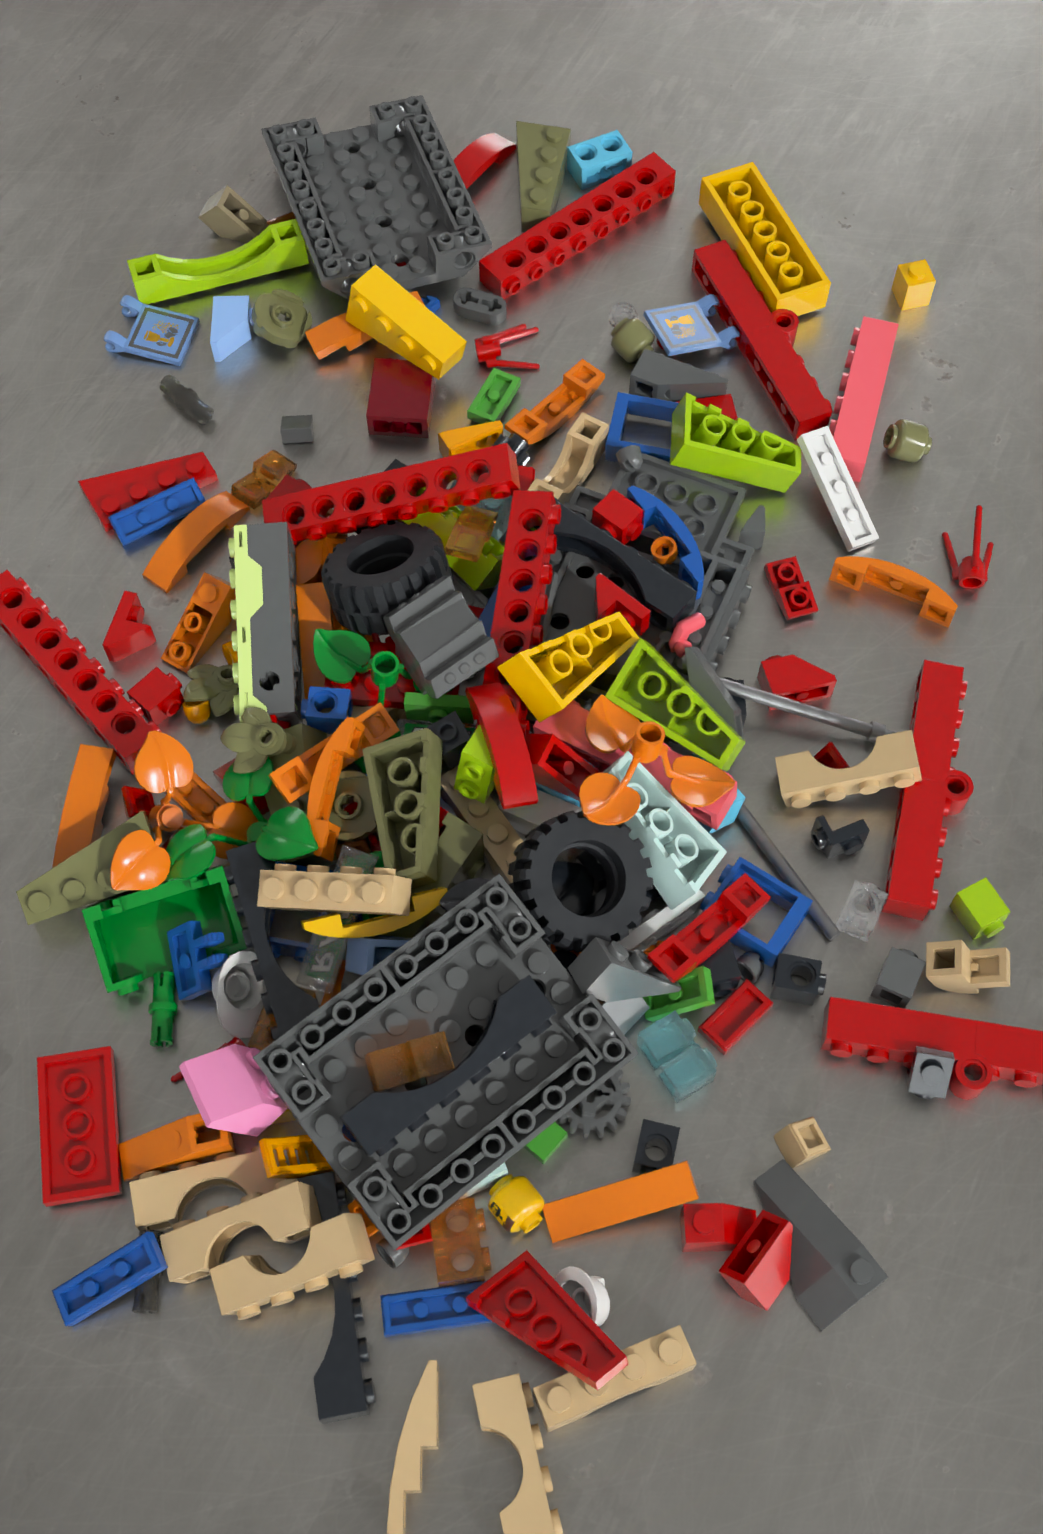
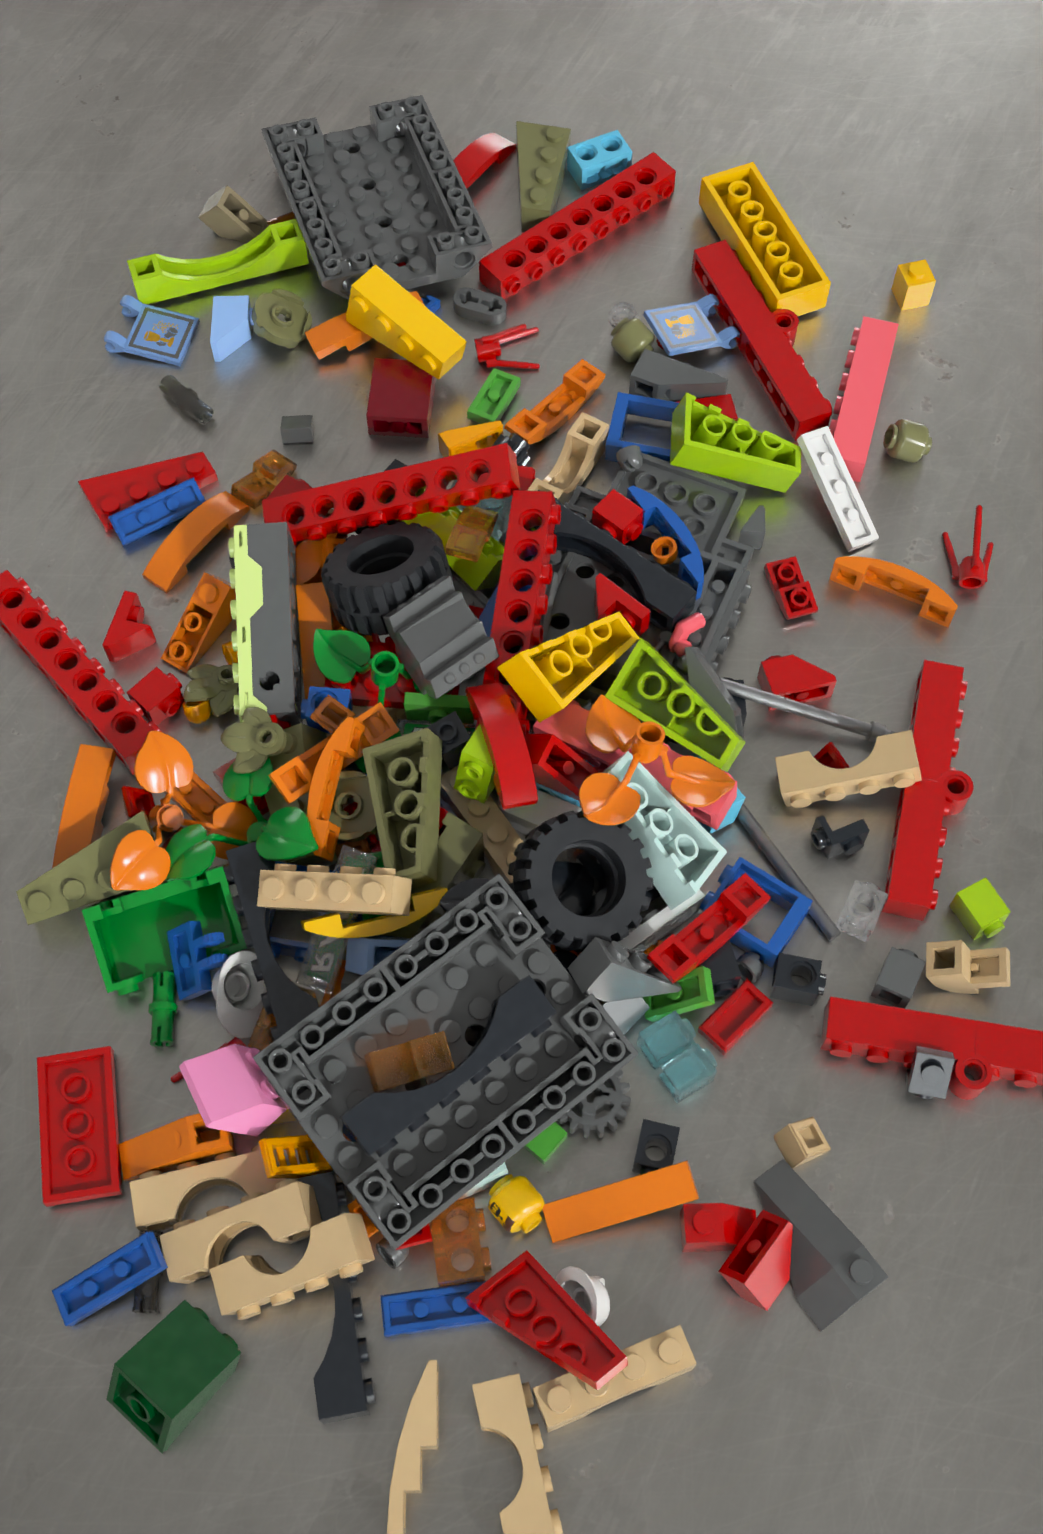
none -> dark green slope [106,1300,241,1454]
none -> dark orange slope [310,694,356,734]

